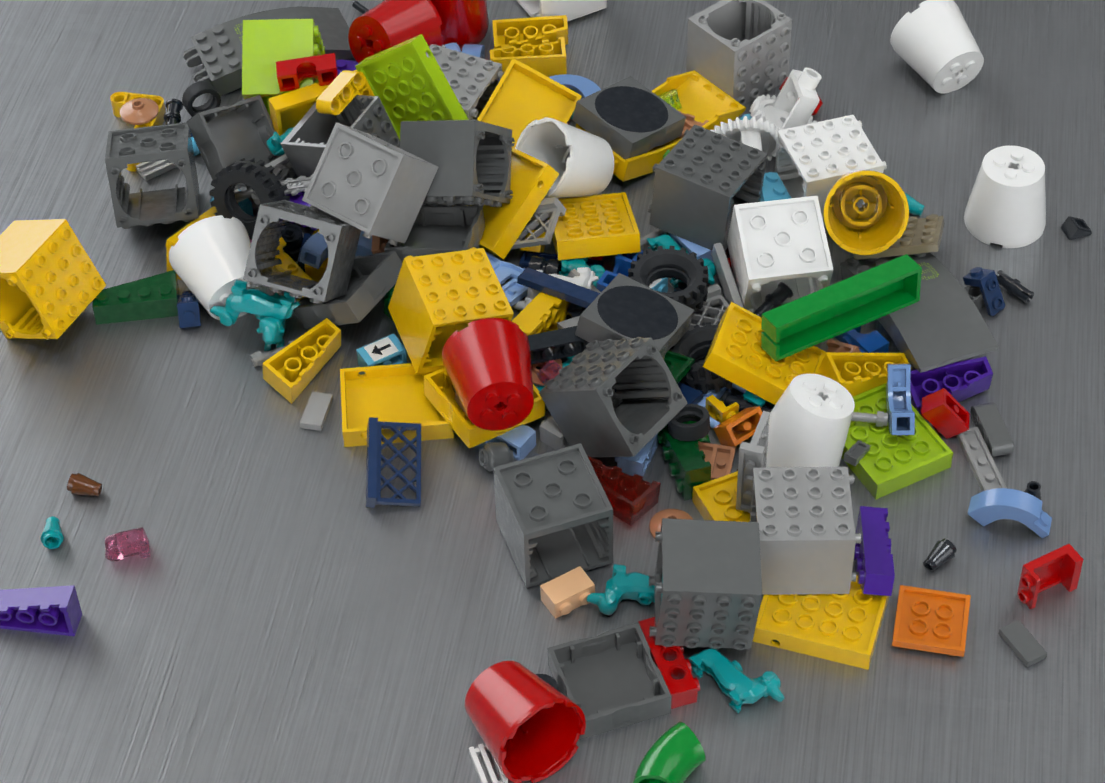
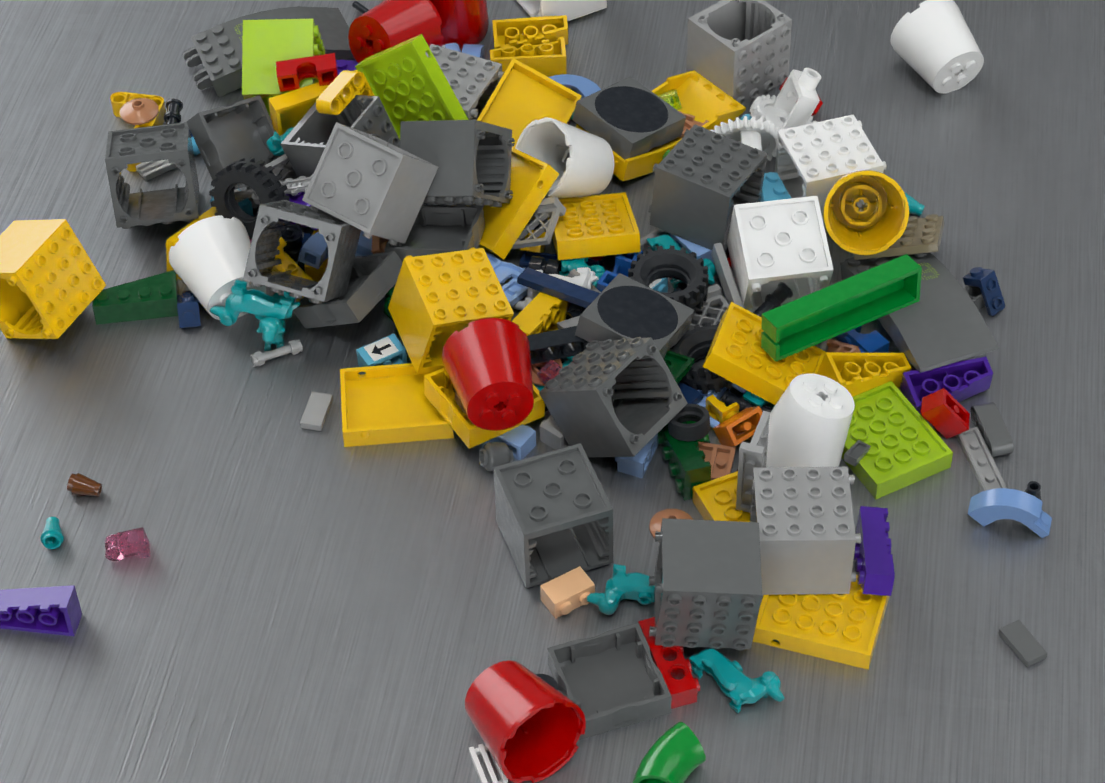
black tyre [182,81,221,117] -> none
yellow wedge [262,318,341,404] -> none
dark blue fence [366,417,421,508] -> none
clear red wedge [587,456,661,526] -> none
light grey bar [851,411,888,427] -> none
medium blue arch [886,364,915,435] -> none
orange plate [892,585,971,657] -> none
black cone [923,538,957,572] -> none
white cone [964,146,1046,248] -> none
black pin [996,270,1034,304] -> none
red panel [1017,544,1084,609] -> none
black slope [1061,216,1092,240] -> none

